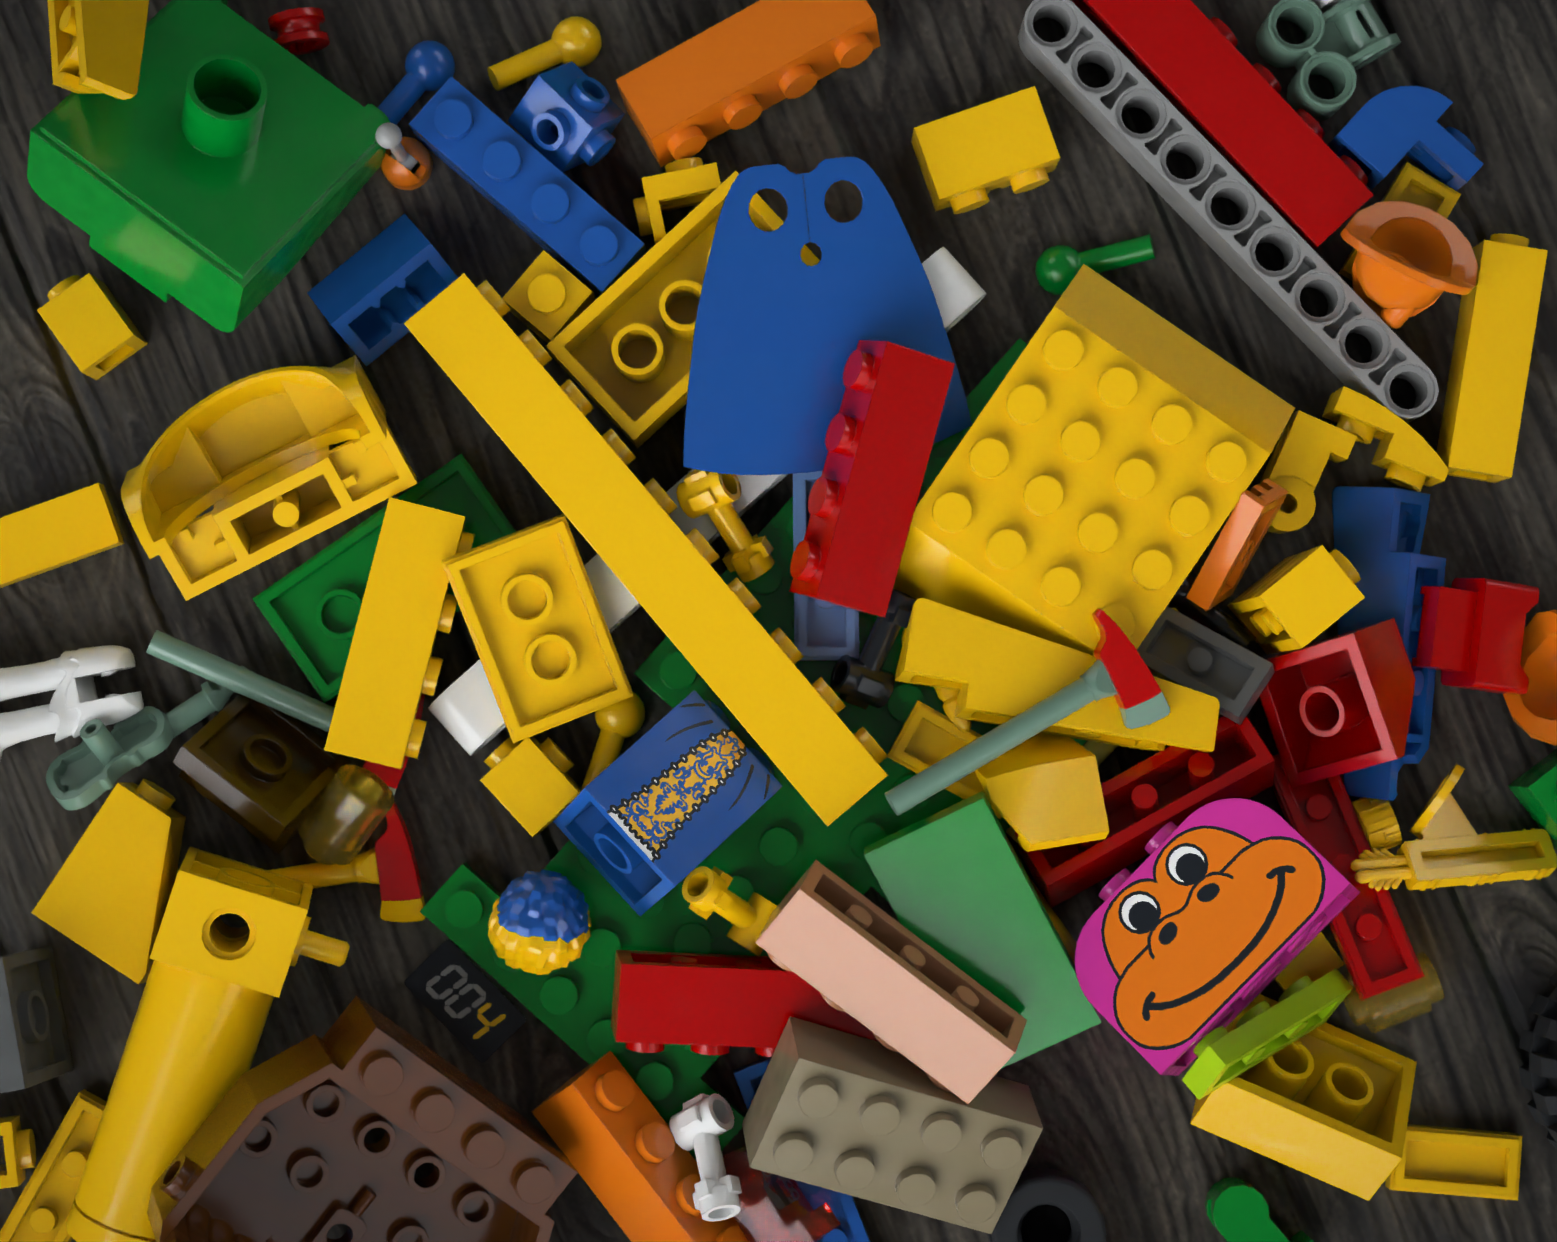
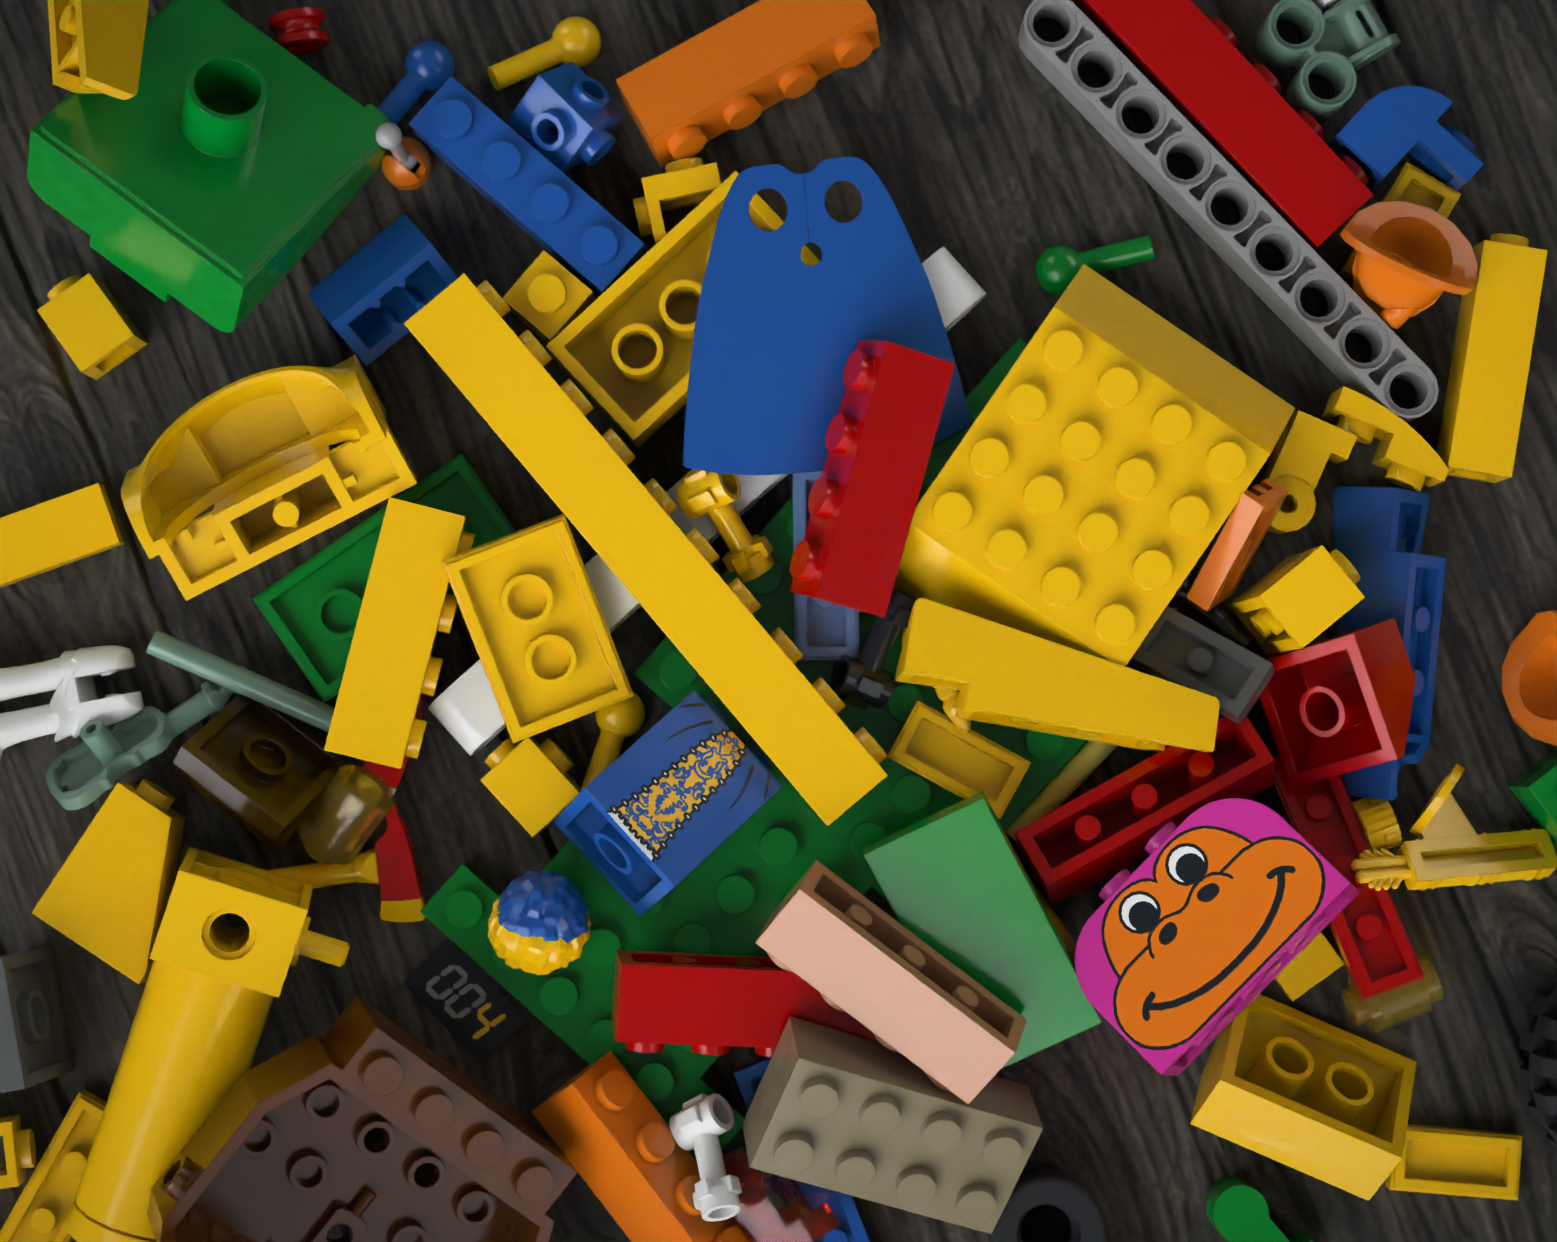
yellow bar [682,866,777,957] -> none
sand green piece [884,608,1170,816] -> none
yellow piece [911,86,1060,214] -> none
yellow slope [975,732,1109,852] -> none
lime plate [1182,968,1353,1100] -> none
red piece [1412,578,1539,695] -> none

